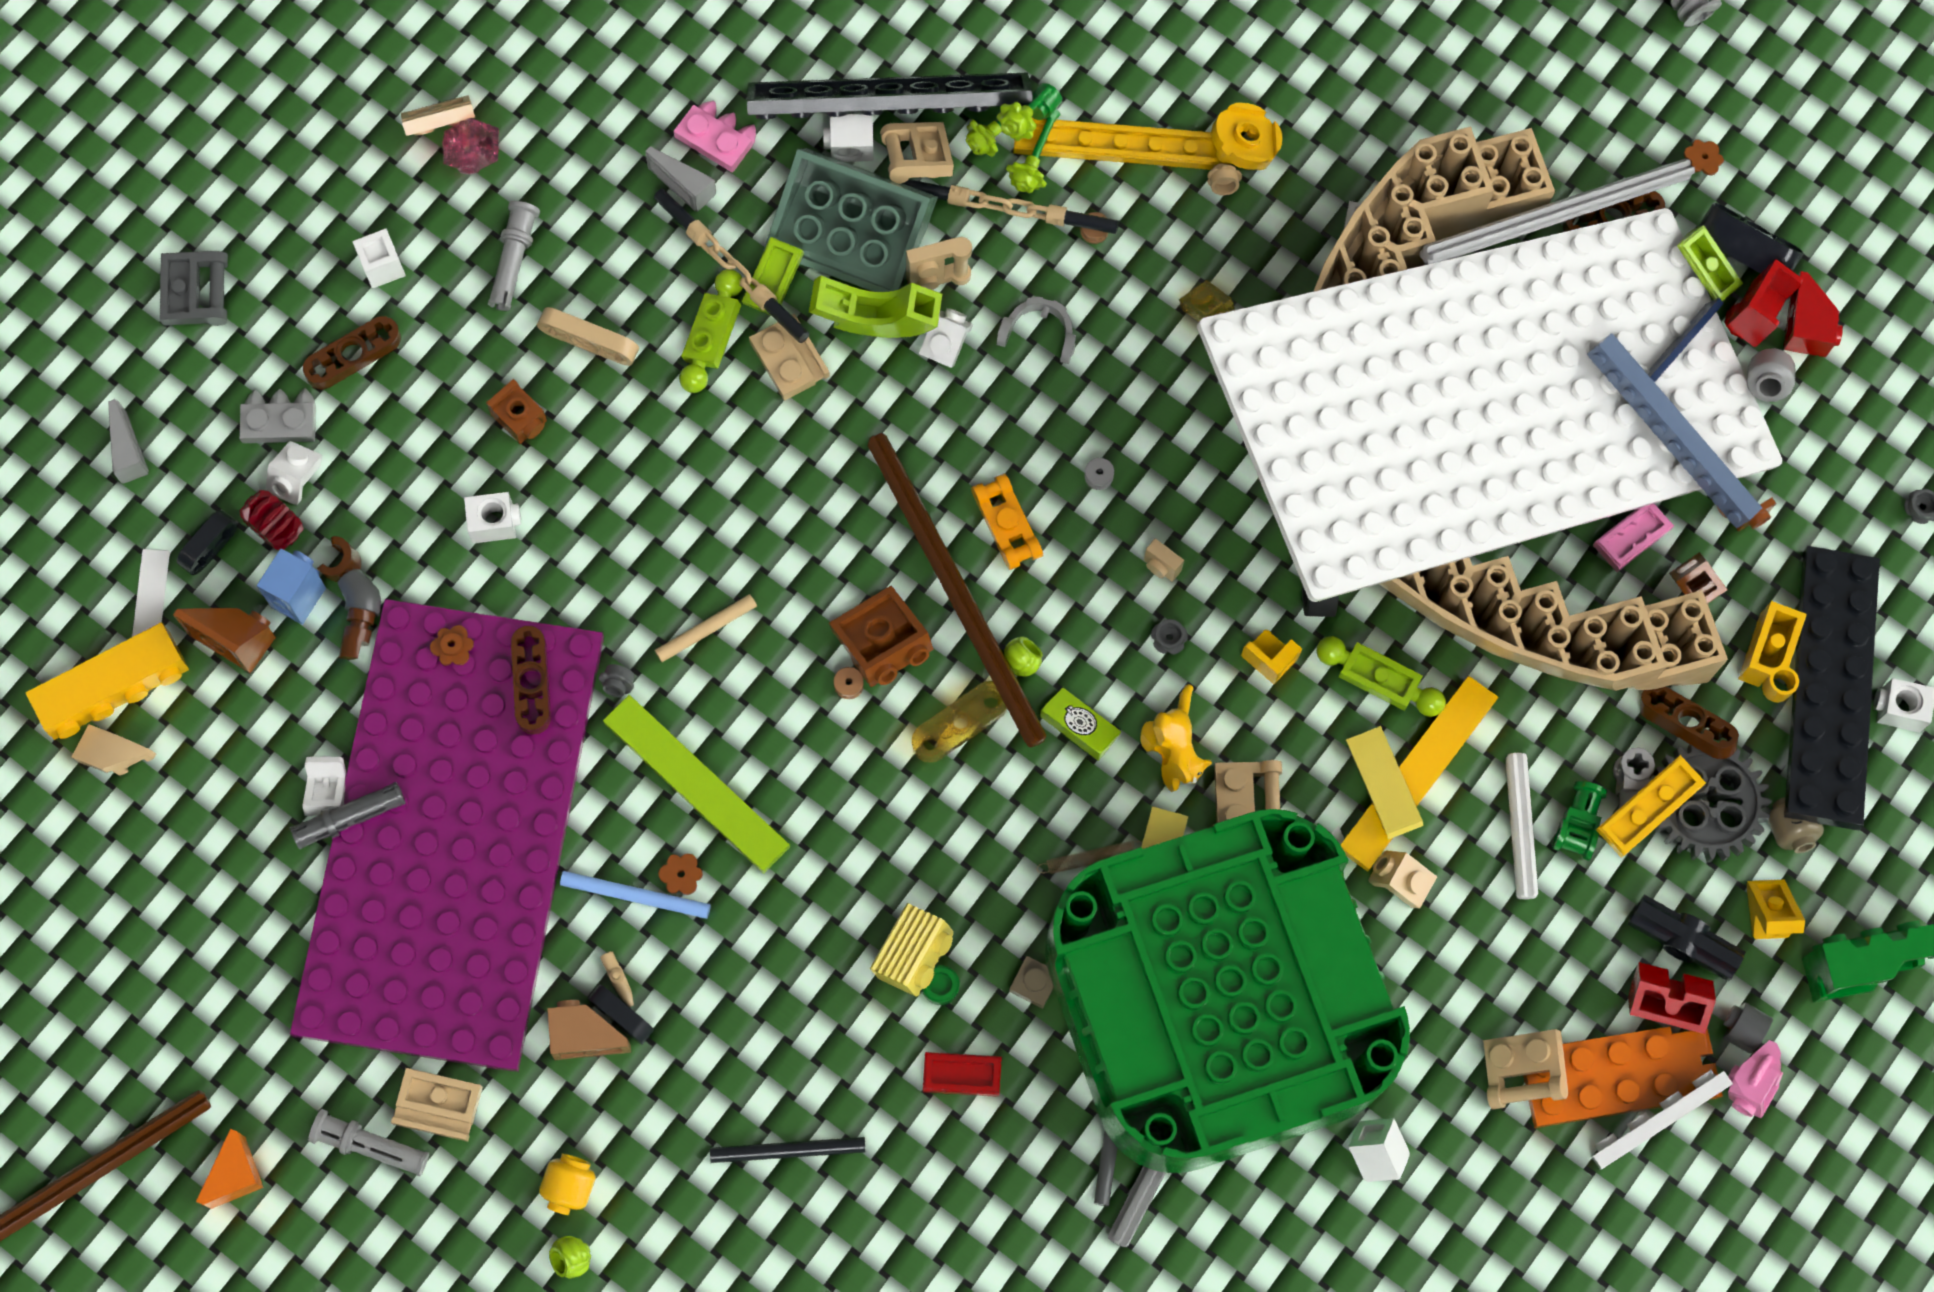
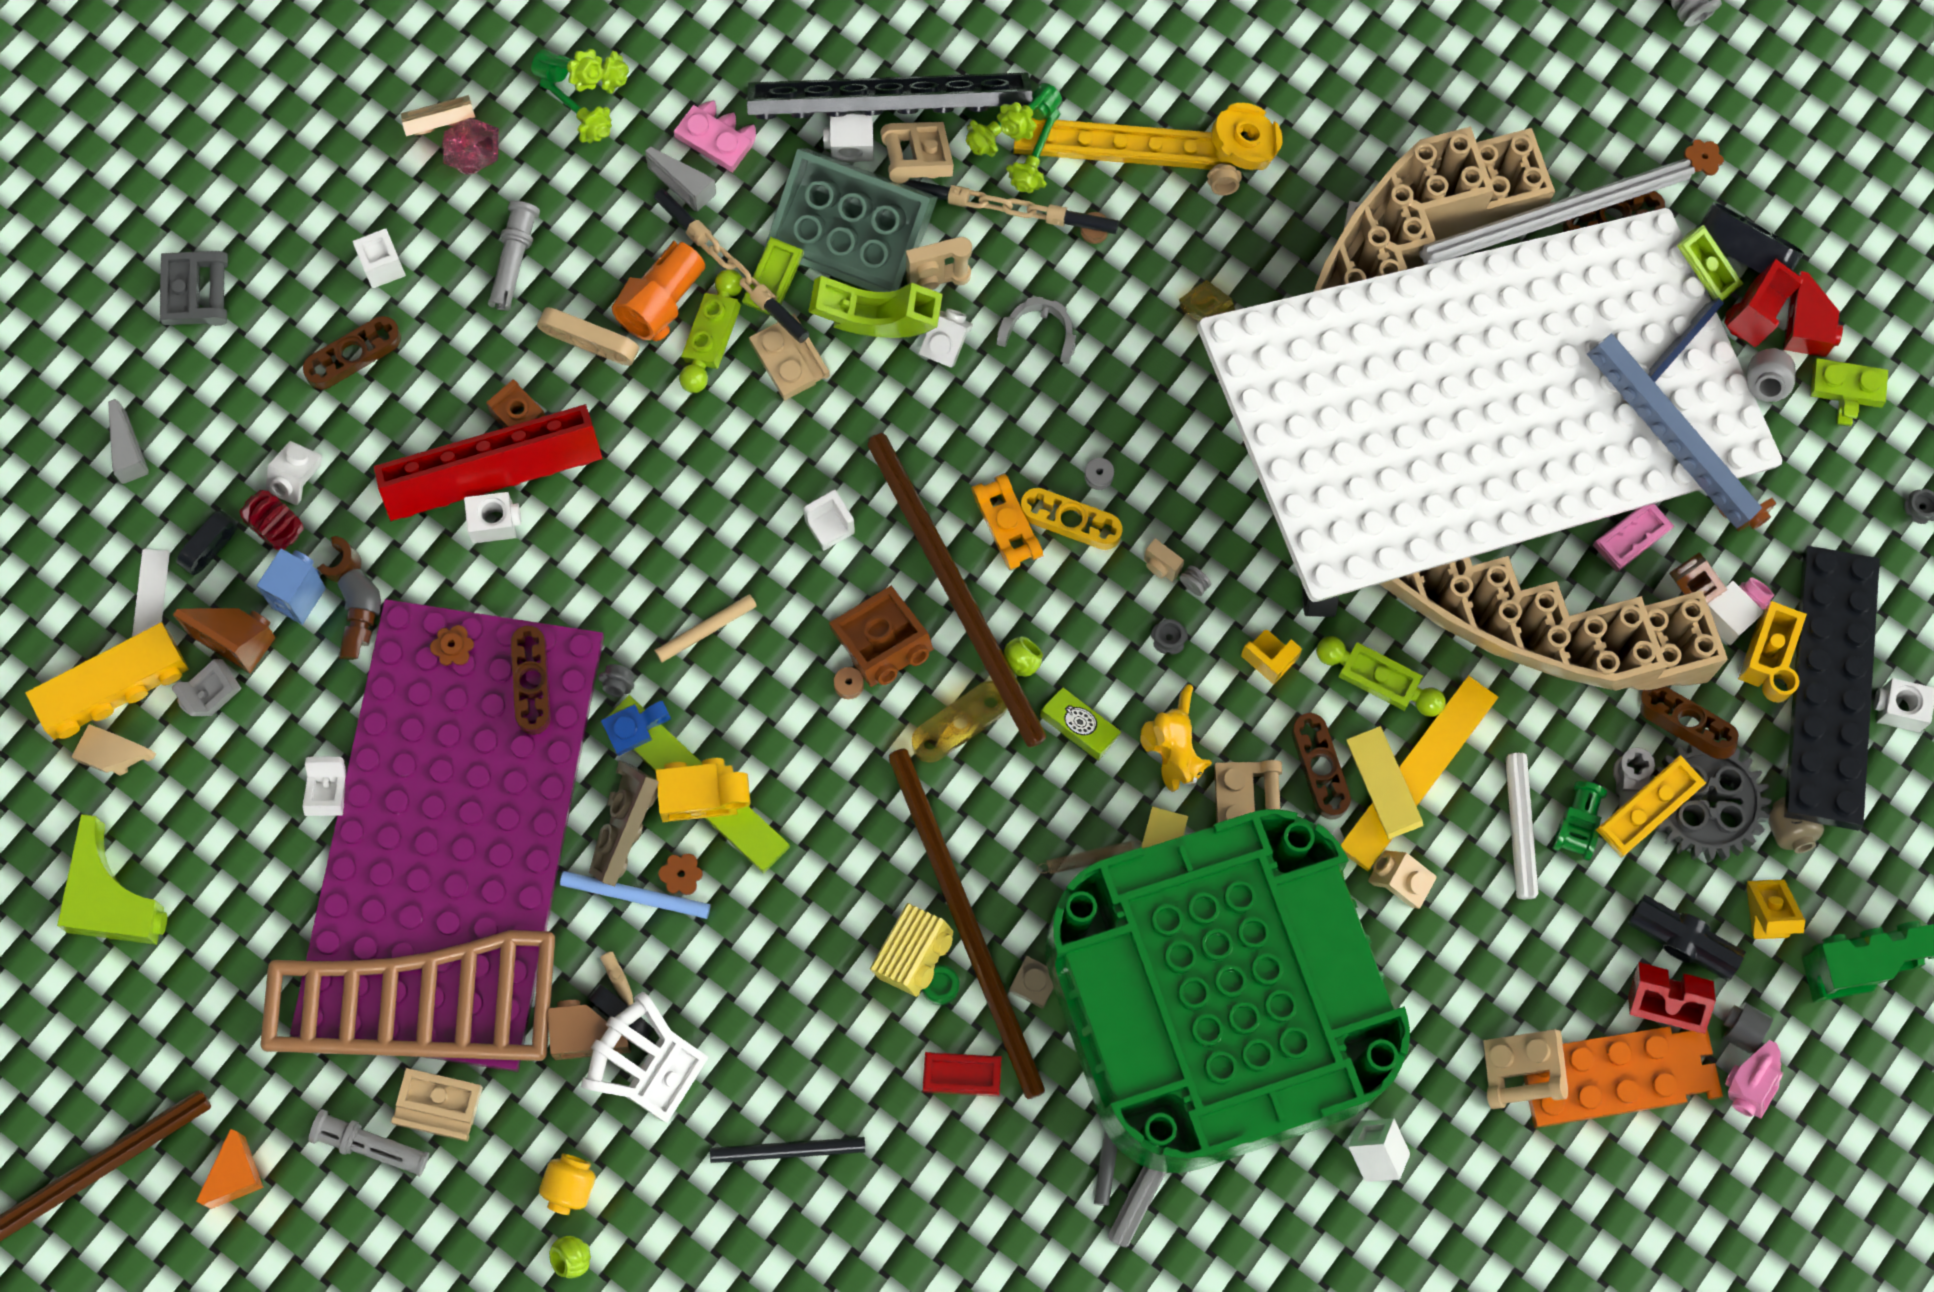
light grey plate [239,388,316,443] -> none
dark grey pin [290,782,406,849] -> none
white plate [1592,1070,1733,1170] -> none
none -> lime arch [57,814,167,945]
none -> light grey bracket [172,659,242,716]
none -> medium nougat bar [260,930,555,1061]
none -> red brick [373,404,603,521]
none -> lime plant [531,49,629,143]
none -> white plate [581,992,709,1123]
none -> dark tan wing [589,760,659,887]
none -> blue plate [601,701,671,756]
none -> orange piece [612,241,705,341]
none -> yellow hinge [656,758,751,822]
none -> white panel [804,490,855,551]
none -> reddish brown axle [889,748,1045,1099]
none -> yellow beam [1021,488,1122,550]
none -> light grey piece [1179,565,1211,596]
none -> reddish brown beam [1292,713,1351,819]
none -> white panel [1708,581,1763,645]
none -> bright pink plate [1739,578,1774,610]
none -> lime plate [1810,358,1888,426]

